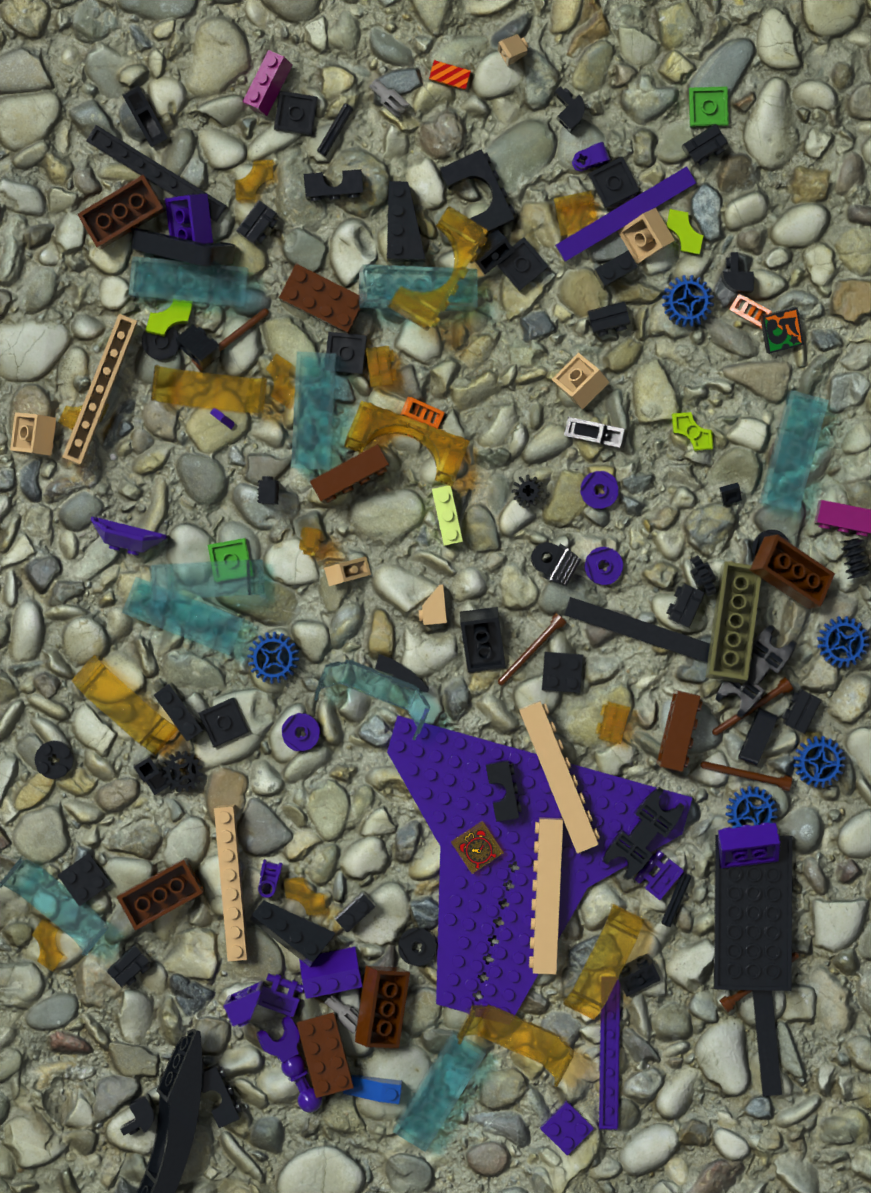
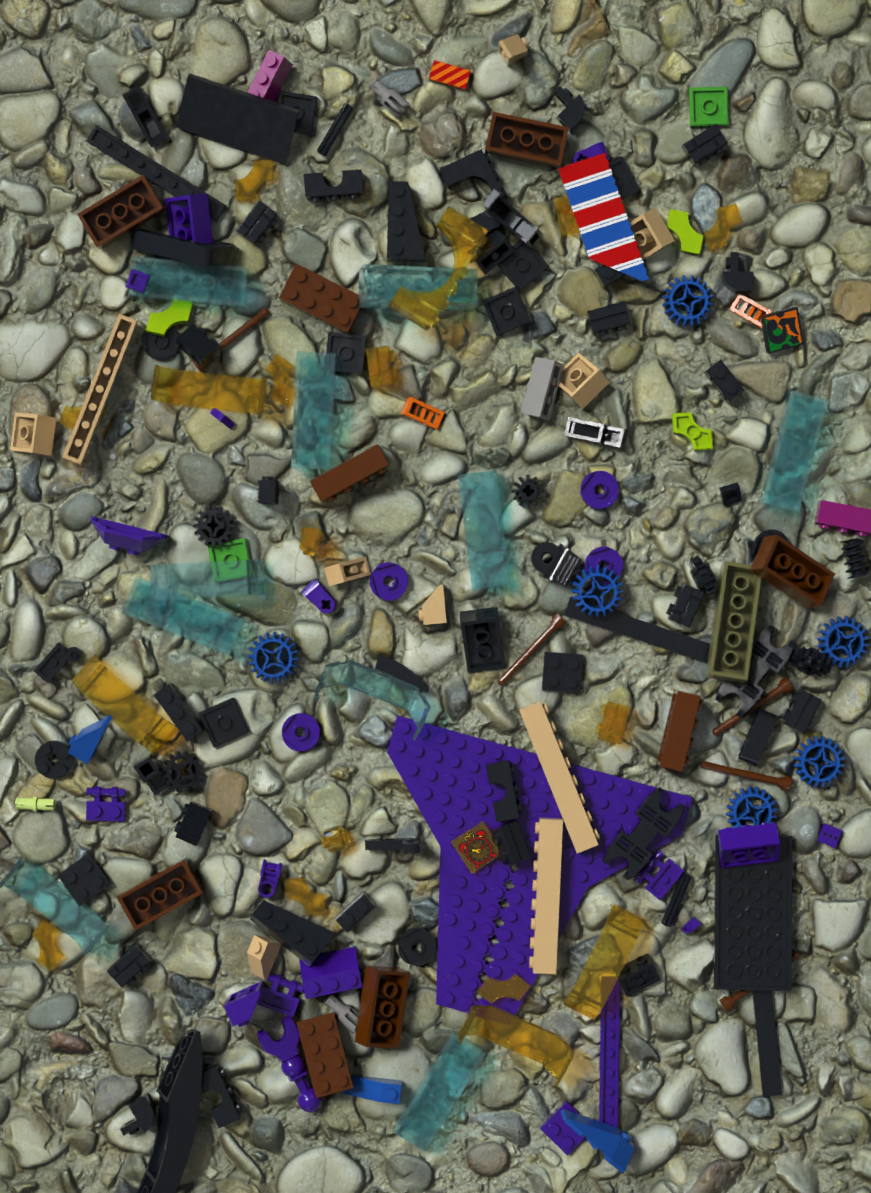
tan brick [214,804,249,961] -> none
clear yellow arch [344,401,470,487] -> none
yellowish green brick [432,485,463,546] -> none
dark purple tile [555,166,696,262] -> none
none -> yellowish green pin [15,796,56,812]
none -> black hinge [34,642,82,683]
none -> blue slope [68,715,113,764]
none -> dark purple plate [86,786,126,821]
none -> dark purple tile [125,269,151,294]
none -> black brick [174,801,213,846]
none -> black tile [176,73,300,164]
none -> black gear [193,505,235,547]
none -> tan slope [247,935,281,980]
none -> dark purple piece [301,578,337,613]
none -> clear yellow head [321,825,351,853]
none -> black beam [365,838,421,854]
none -> dark purple plate [370,562,408,601]
none -> clear light blue brick [458,470,510,590]
none -> clear yellow tile [477,973,531,1004]
none -> black arch [482,189,543,249]
none -> black tile [482,286,532,336]
none -> reddish brown brick [485,112,569,168]
none -> black brick [491,820,530,866]
none -> light grey brick [521,357,564,420]
none -> sticker [558,153,649,281]
none -> blue wedge [560,1109,635,1173]
none -> blue gear [572,565,624,617]
none -> dark purple tile [681,916,701,934]
none -> clear yellow tile [703,203,741,251]
none -> black brick [704,360,744,403]
none -> black gear [790,646,833,677]
none -> dark purple tile [817,823,842,848]

